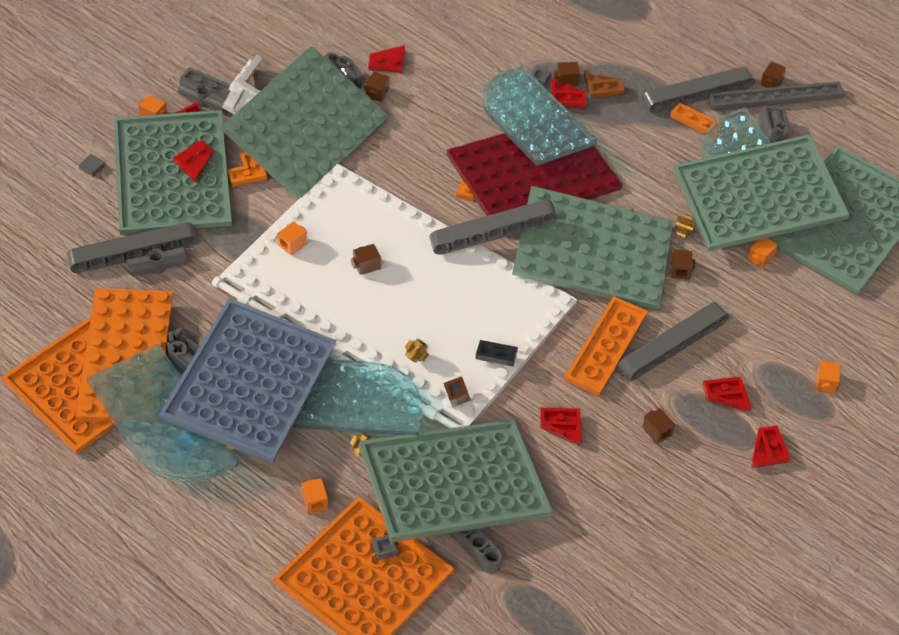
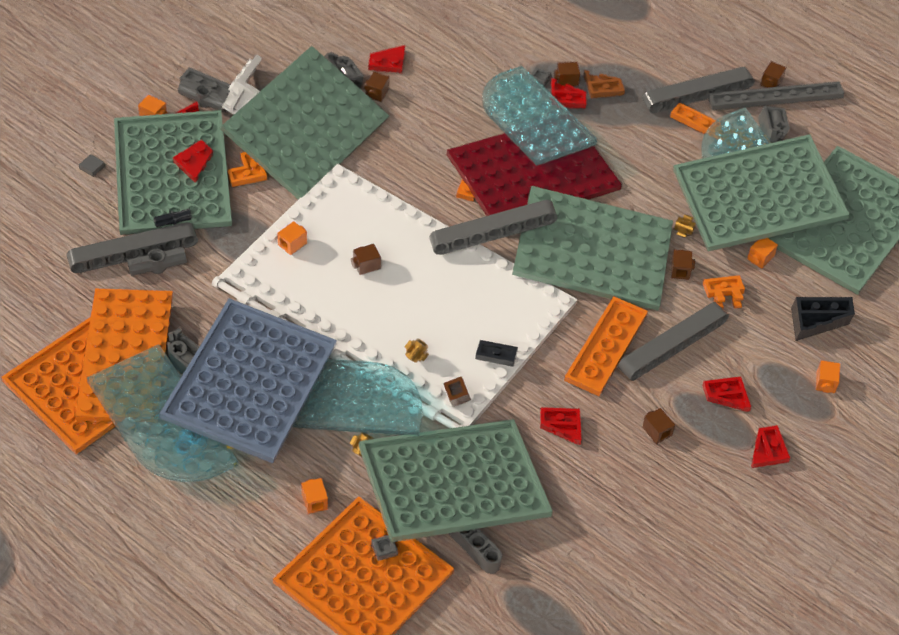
none -> black axle [153,208,192,227]
none -> orange plate [703,275,745,309]
none -> black wedge [791,297,855,341]

